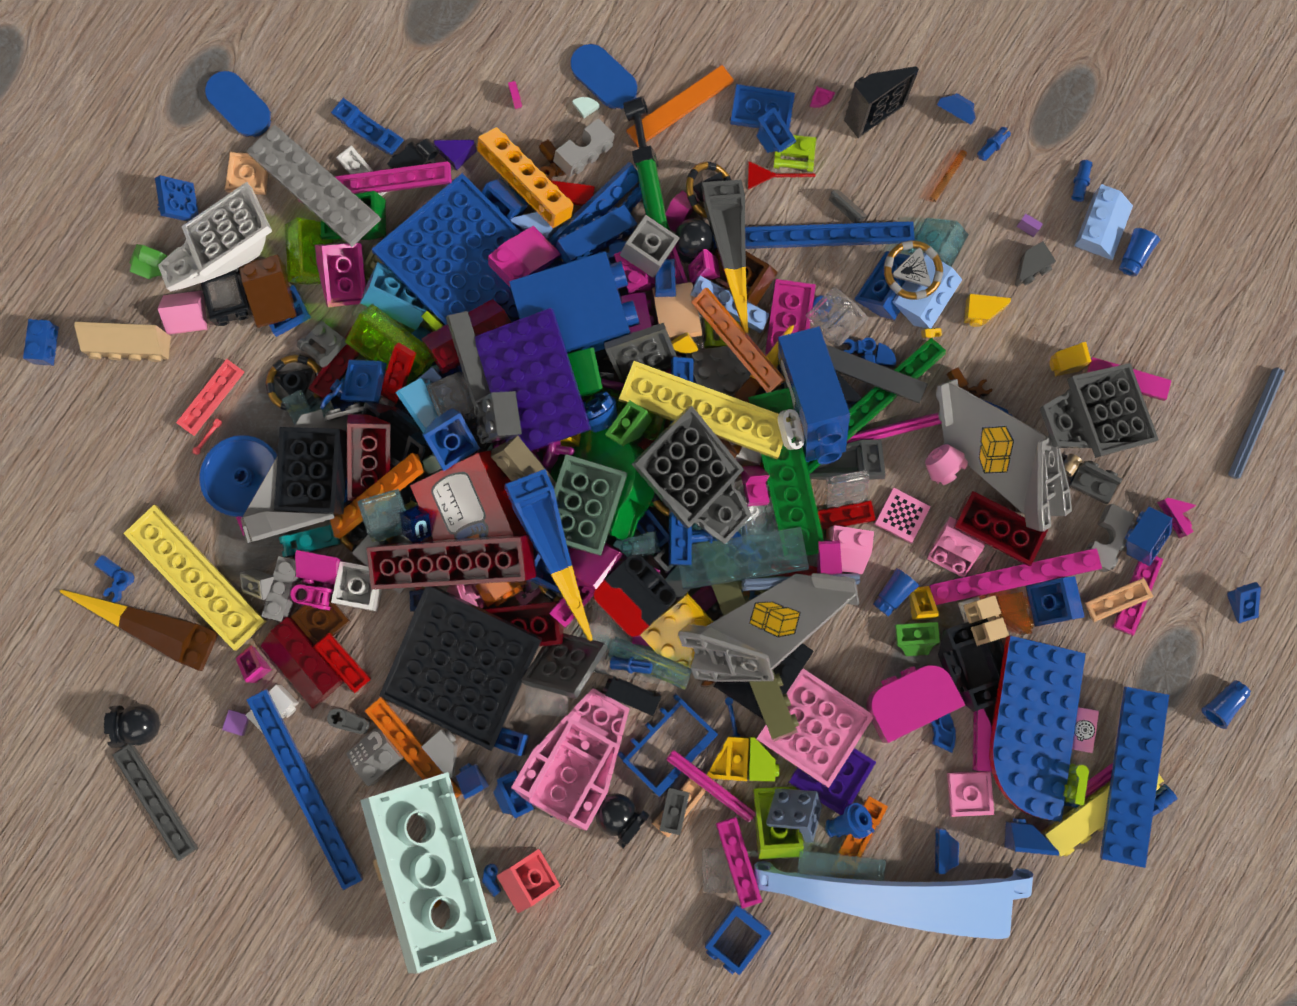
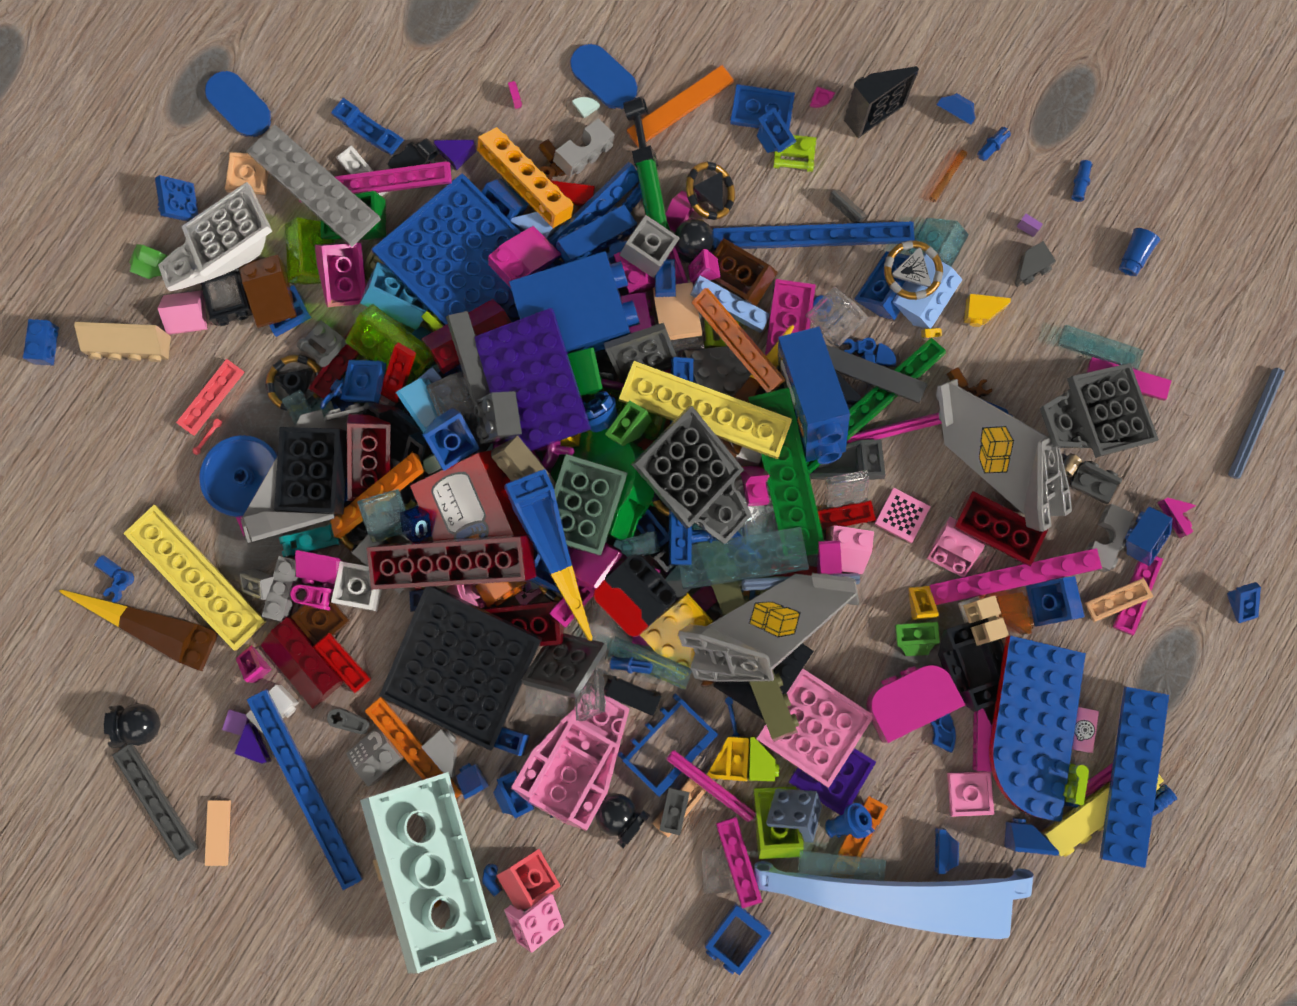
yellow tile [671,332,699,353] -> none
dark grey plate [701,179,748,333] -> none
red piece [748,161,816,189] -> none
white beam [778,409,804,450] -> none
blue plant [873,568,919,617] -> none
bright pink cone [925,444,968,485] -> none
yellow slope [1050,342,1091,377] -> none
light blue slope [1074,184,1133,260] -> none
blue plant [1201,680,1251,729] -> none
none -> light nougat tile [205,800,231,866]
none -> dark purple slope [234,723,272,764]
none -> bright pink bracket [504,893,564,953]
none -> clear plate [575,669,606,721]
none -> clear light blue plate [1058,325,1144,370]

